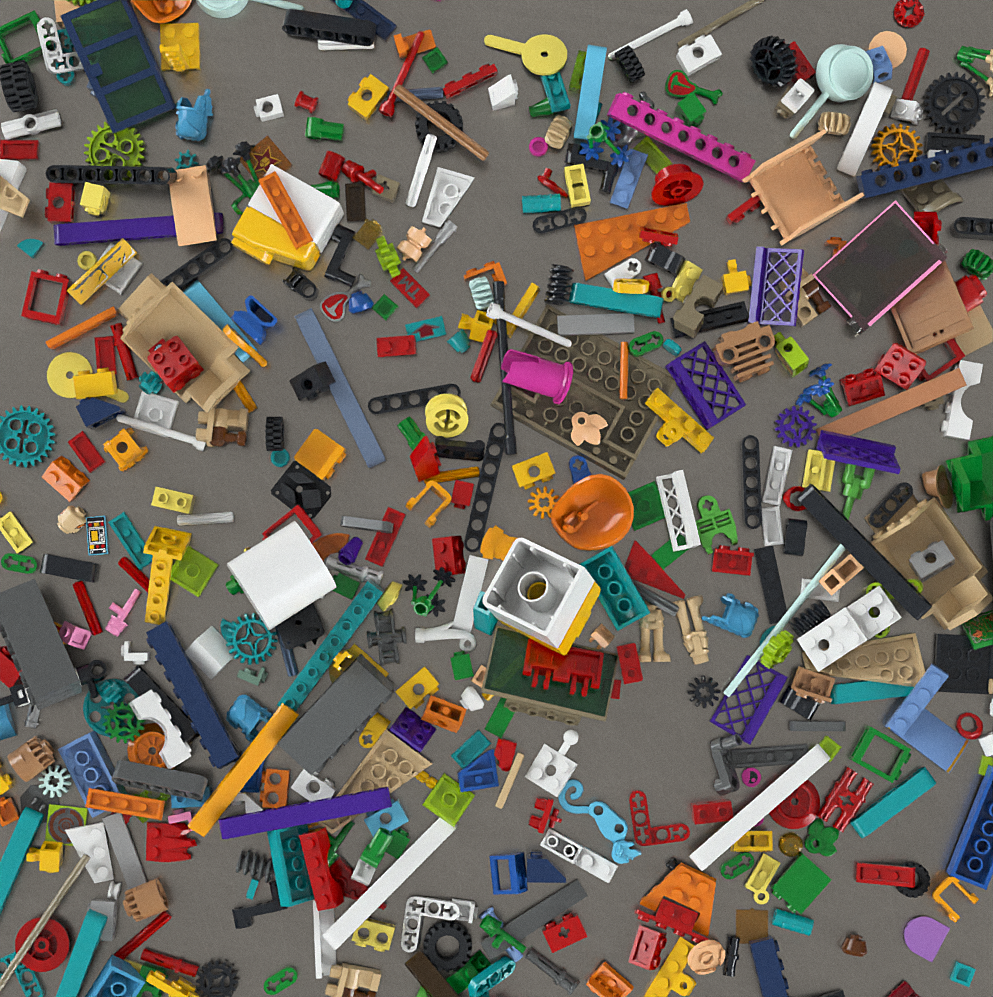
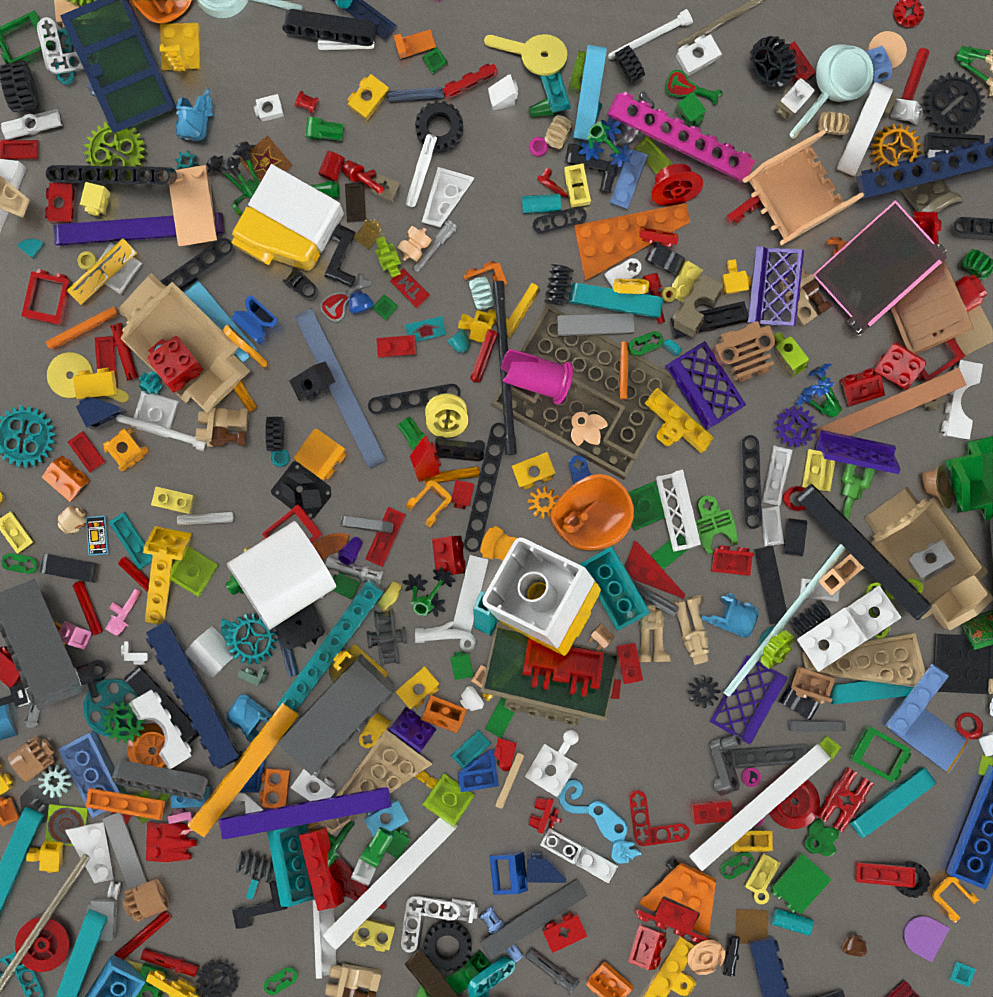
teal gear [99,680,123,703] -> none
orange tile [258,171,314,250] -> none
red piece [378,31,424,117] -> none
medium nougat axle [393,84,489,161] -> none
green piece [479,914,526,953] -> none
white piece [486,302,572,347] -> none
clear yellow plate [779,832,803,857] -> none
black beam [868,482,913,528] -> none

